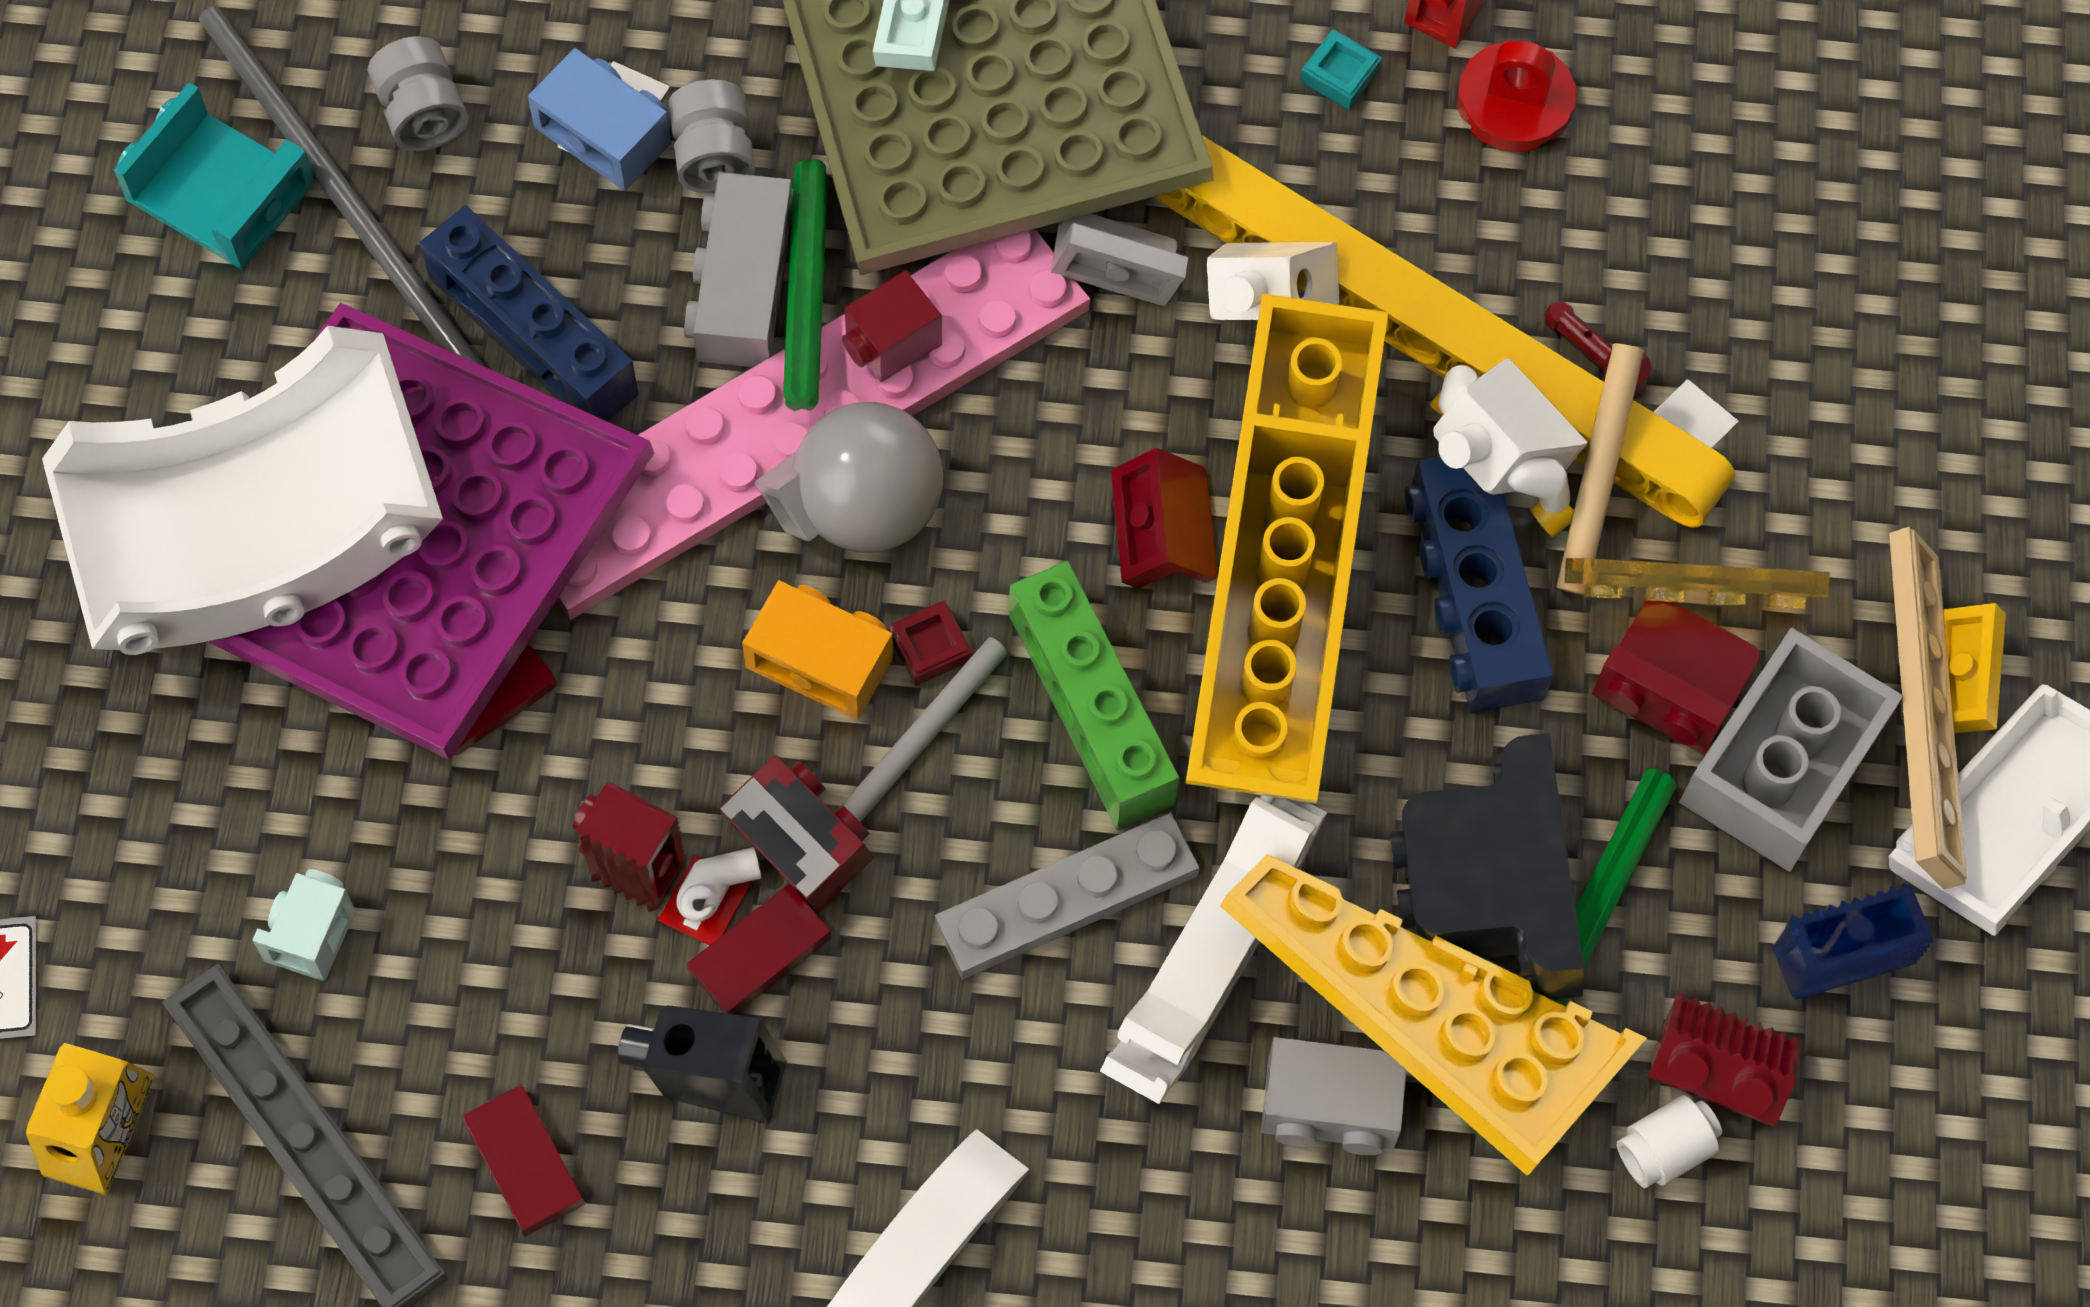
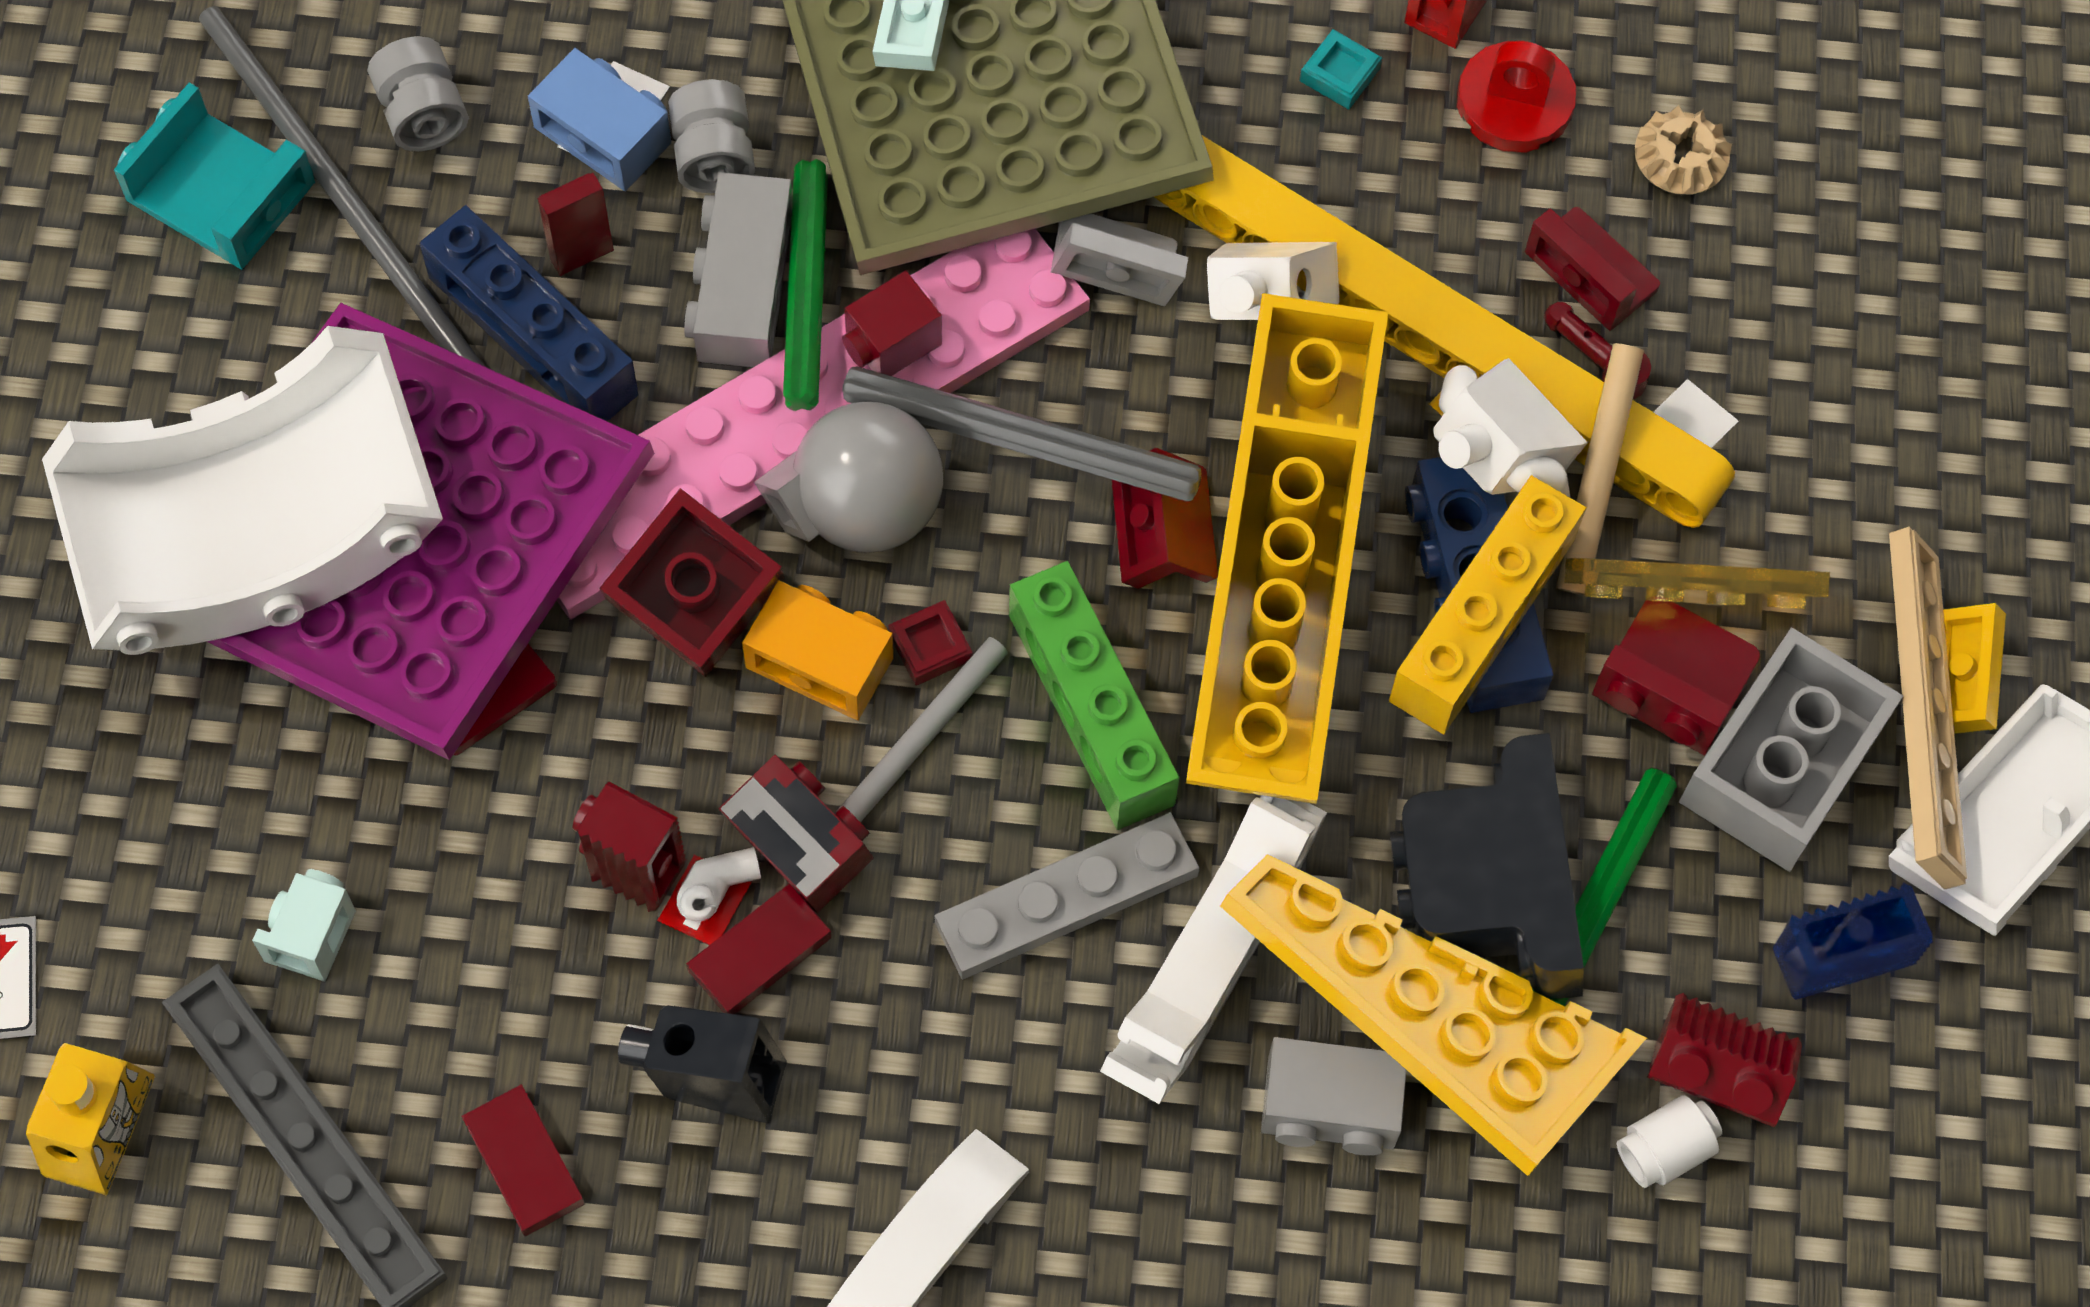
none -> dark red tile [537,172,614,276]
none -> dark red brick [599,488,785,677]
none -> dark grey axle [842,366,1201,501]
none -> yellow brick [1389,475,1587,735]
none -> dark red panel [1524,207,1660,331]
none -> tan gear [1635,105,1732,195]

